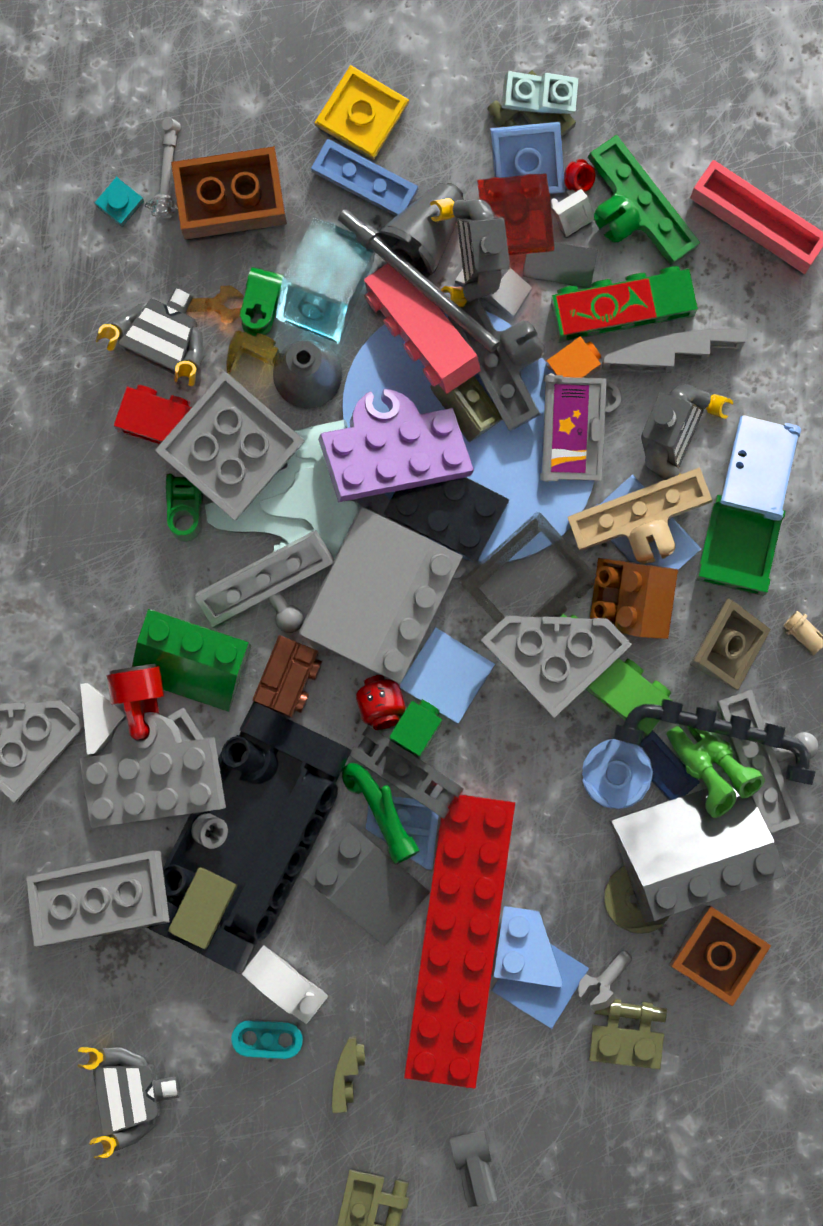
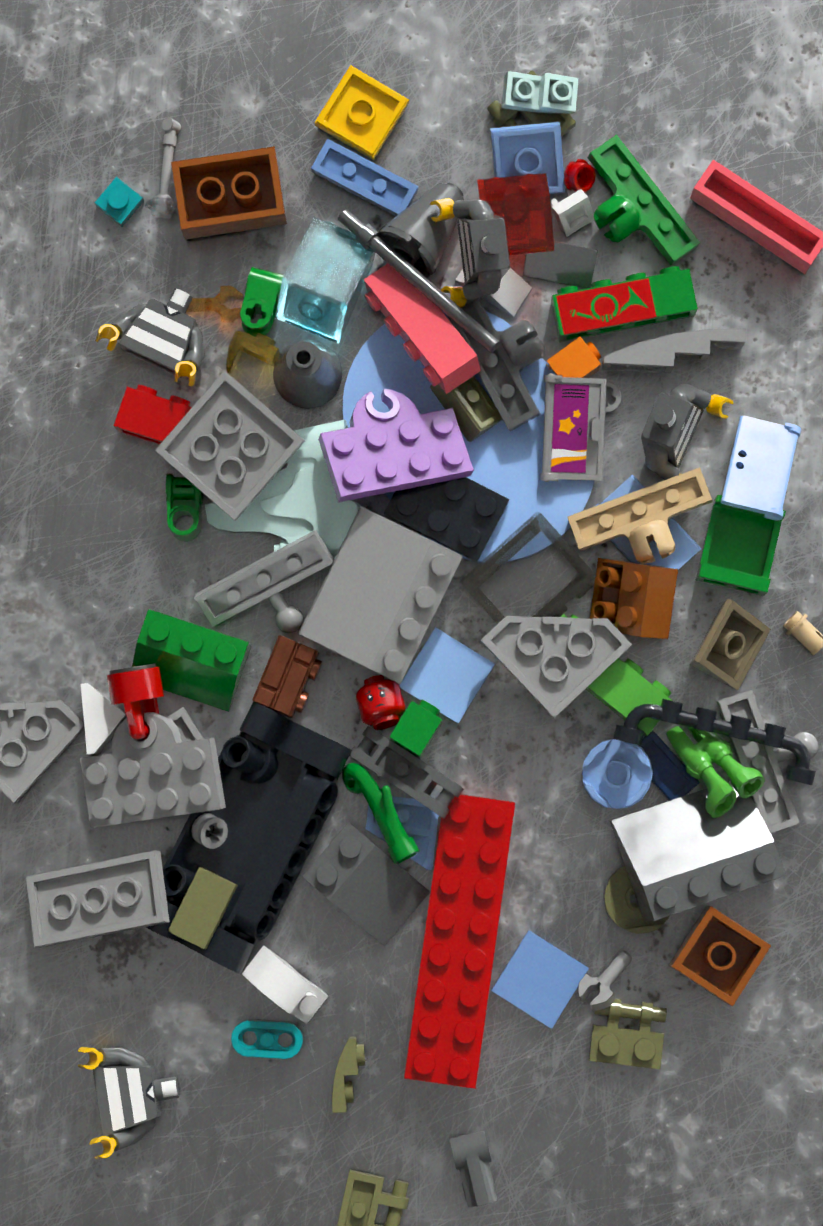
light blue wing [494,906,563,988] -> none

